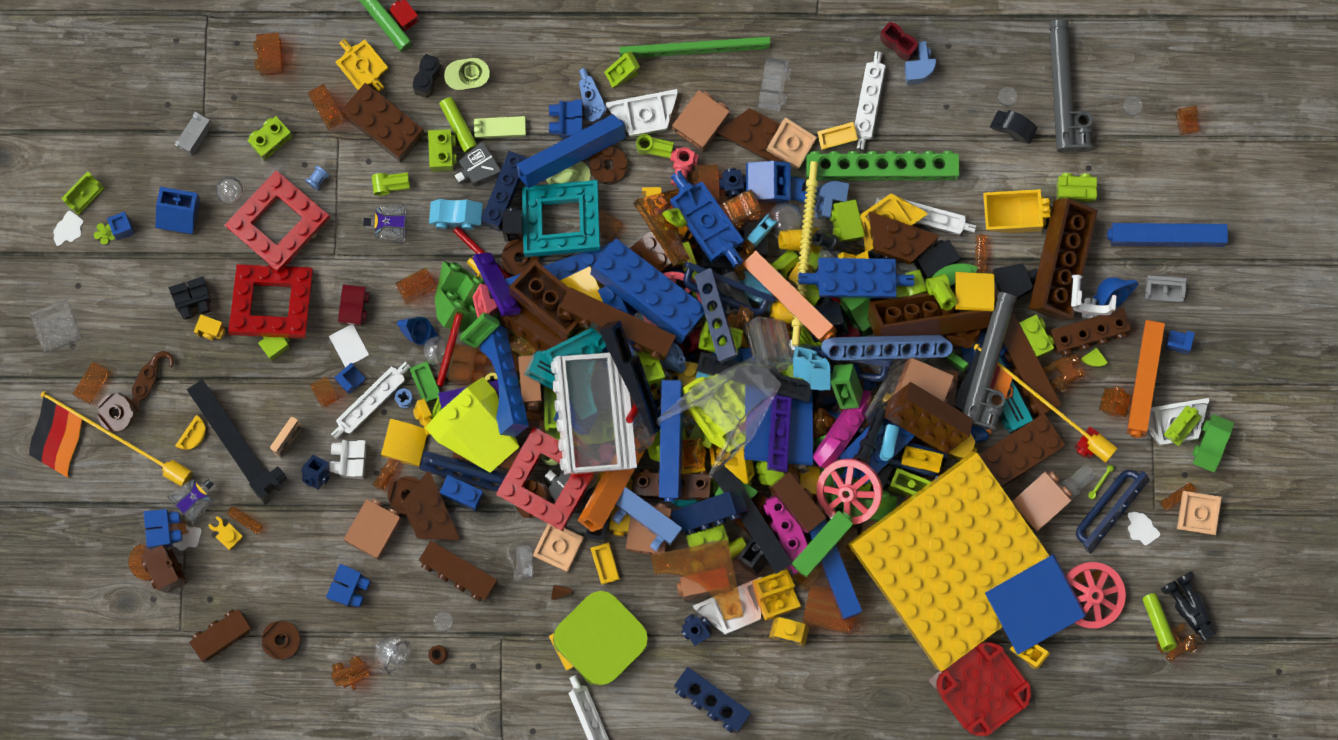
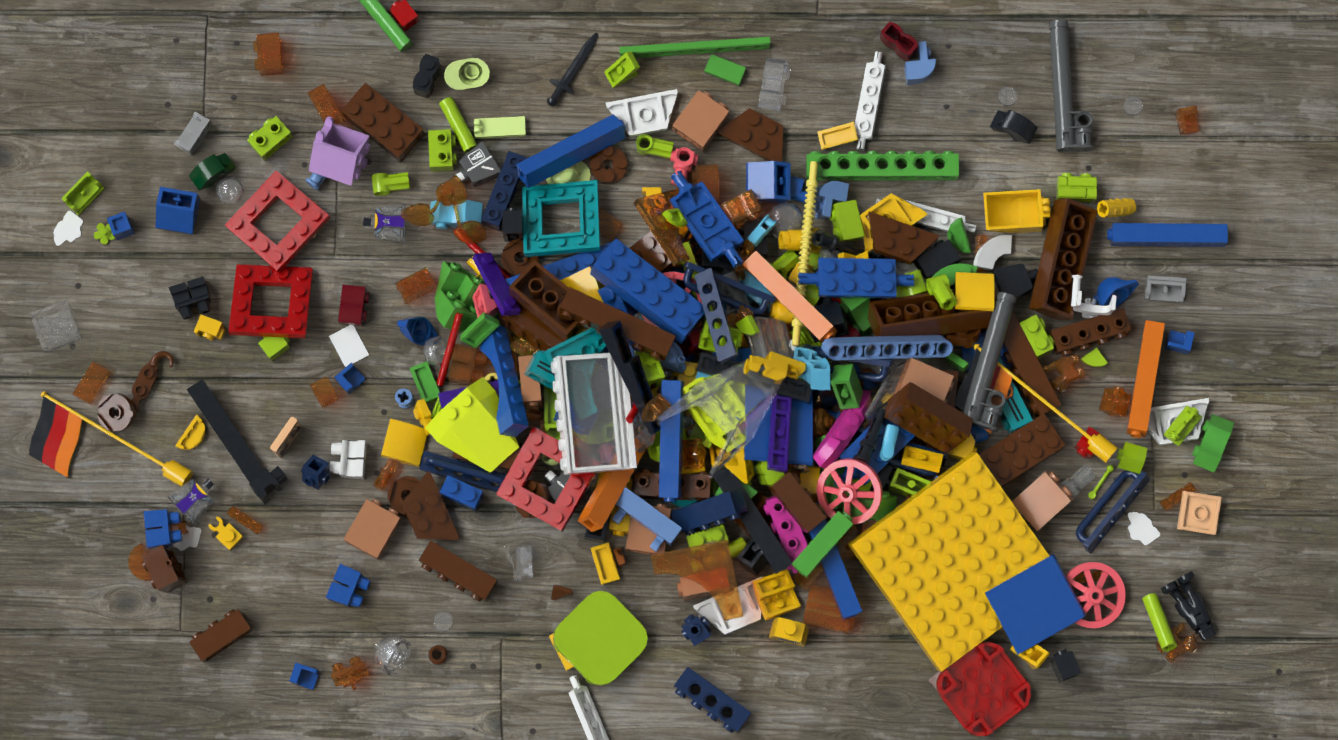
reddish brown plate [262,621,301,660] -> none
white plate [331,362,411,440] -> none
yellow plate [335,39,389,92] -> none
light nougat tile [532,524,584,573] -> none
blue hips [549,99,583,139] -> none
medium blue piece [579,68,607,122] -> none
dark blue brick [719,168,746,197] -> none
light nougat tile [766,117,817,170] -> none
none -> dark green brick [189,153,236,191]
none -> blue panel [289,663,320,690]
none -> lavender container [309,116,371,186]
none -> clear orange plant [400,175,487,244]
none -> black sword [547,33,598,107]
none -> dark orange tile [613,547,626,568]
none -> clear orange plate [642,393,672,422]
none -> bright green tile [704,54,746,86]
none -> lime tile [736,315,760,335]
none -> yellow plate [743,351,806,385]
none -> bright green tile [947,217,972,253]
none -> white tile [973,235,1012,270]
none -> black brick [1050,649,1081,683]
none -> yellow axle [1097,198,1136,218]
none -> lime brick [1116,442,1148,474]

